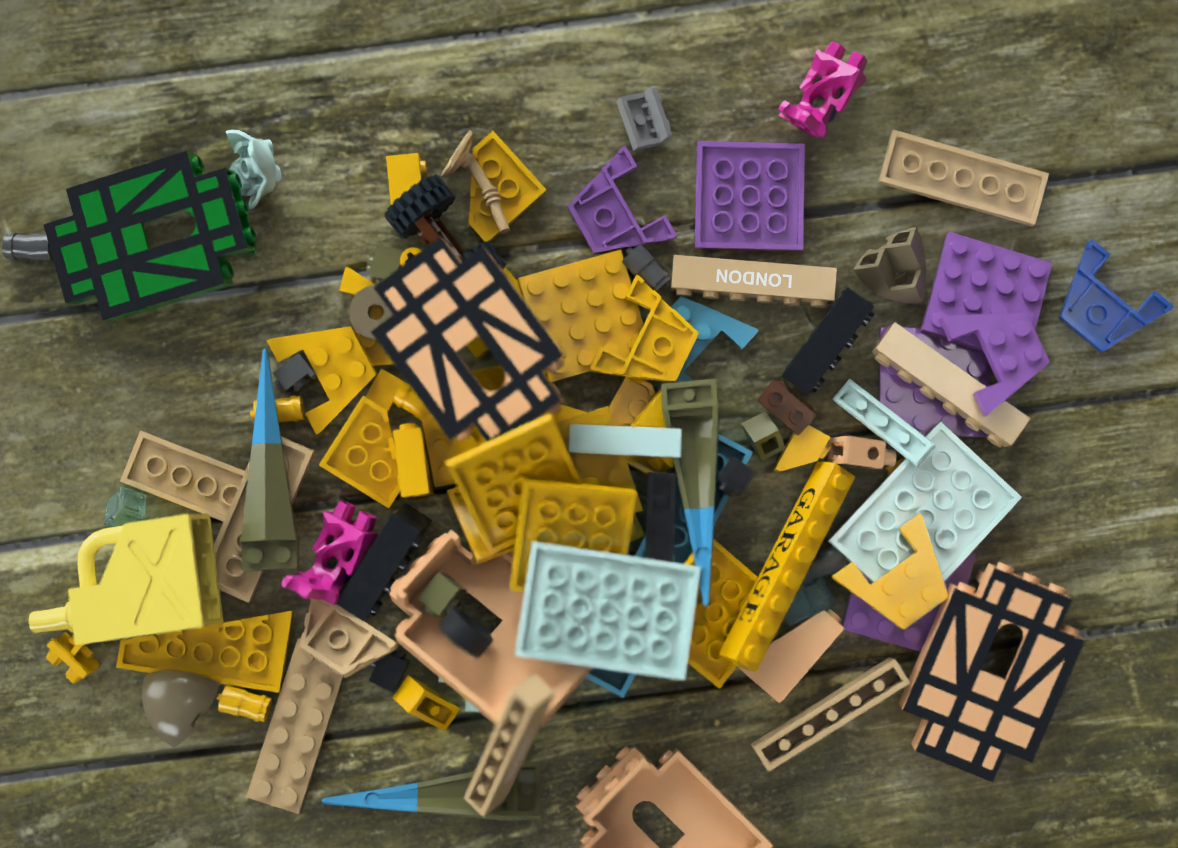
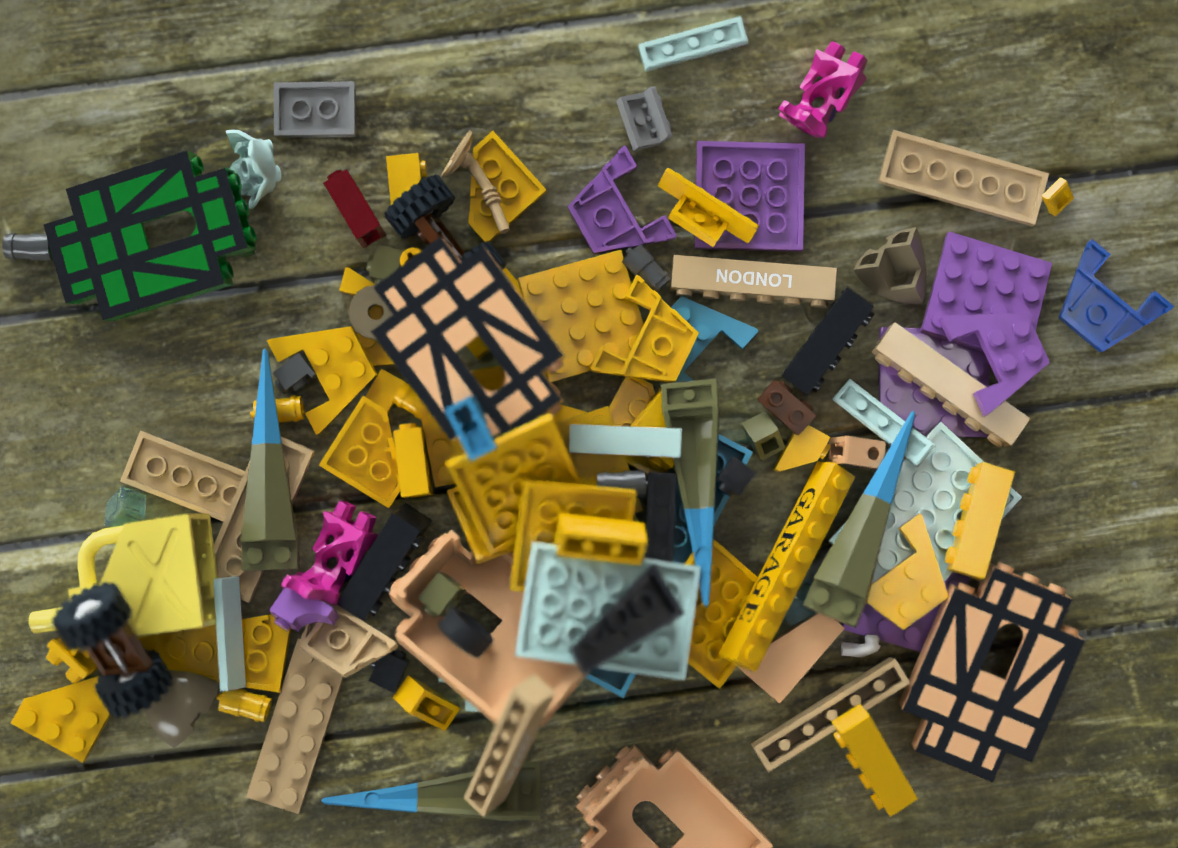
none -> yellow plate [11,676,111,763]
none -> black plate [52,582,173,718]
none -> light aqua tile [213,576,246,691]
none -> medium lavender arch [269,587,339,632]
none -> light grey plate [274,81,356,138]
none -> dark red window [323,169,387,249]
none -> dark azure arch [444,396,498,461]
none -> yellow brick [555,513,647,566]
none -> black wedge [568,564,685,676]
none -> dark grey piece [597,470,648,498]
none -> light aqua tile [638,16,748,72]
none -> yellow bracket [658,168,759,247]
none -> olive plate [803,411,915,628]
none -> yellow brick [832,704,918,817]
none -> white arm [841,634,881,658]
none -> yellow brick [945,462,1015,580]
none -> yellow tile [1041,178,1074,217]

